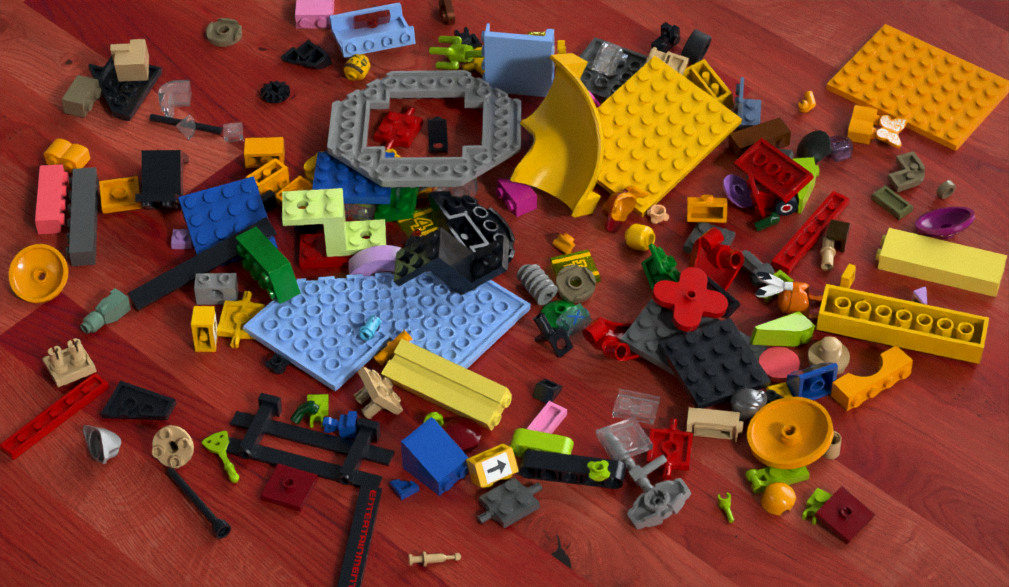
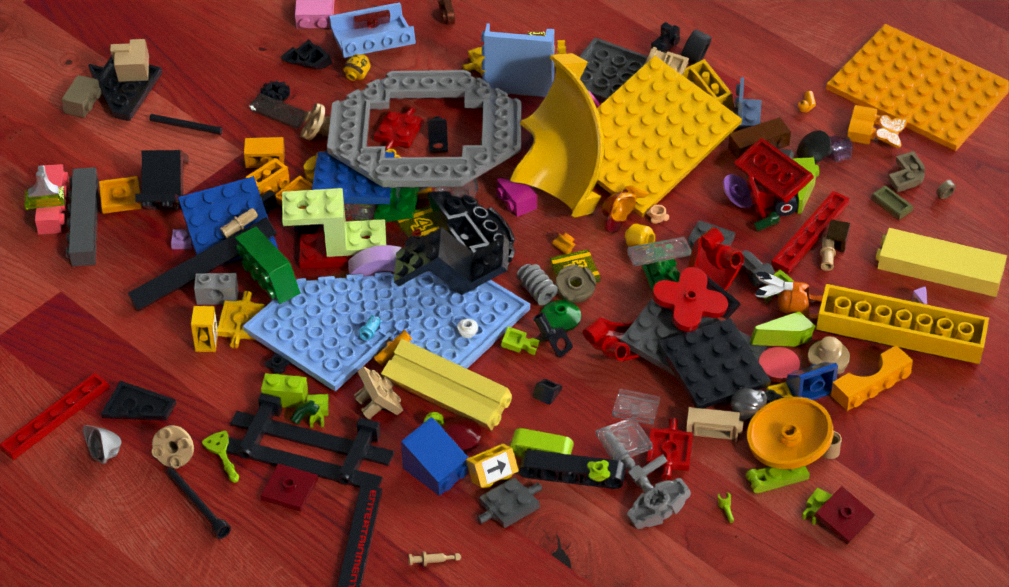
light orange dish [9,244,68,303] -> none
tan plate [42,338,97,387] -> none
light orange brick [44,138,90,173] -> none
sand green piece [80,288,131,334] -> none
clear brick [158,80,192,118] -> none
clear tile [176,114,196,141] -> none
dark tan tile [206,18,242,47] -> none
clear plate [223,122,244,142] -> none
blue piece [322,411,358,439] -> none
blue tile [389,479,419,500] -> none
lime plant [429,36,485,70] -> none
black plate [454,27,482,49] -> none
bright pink tile [527,401,567,434] -> none
clear light blue brick [556,303,592,337] -> none
clear brick [591,41,628,76] -> none
light orange brick [687,195,727,223] -> none
light orange hair [761,482,796,515] -> none
yellow tile [840,264,856,288] -> none
magenta dish [915,207,975,239] -> none
none -> piece [24,166,65,209]
none -> tan axle [220,208,258,239]
none -> clear smoke plate [250,94,306,129]
none -> lime brick [261,373,308,409]
none -> tan plate [301,103,331,140]
none -> white plate [457,319,478,338]
none -> lime plate [501,327,540,355]
none -> clear tile [627,237,691,266]

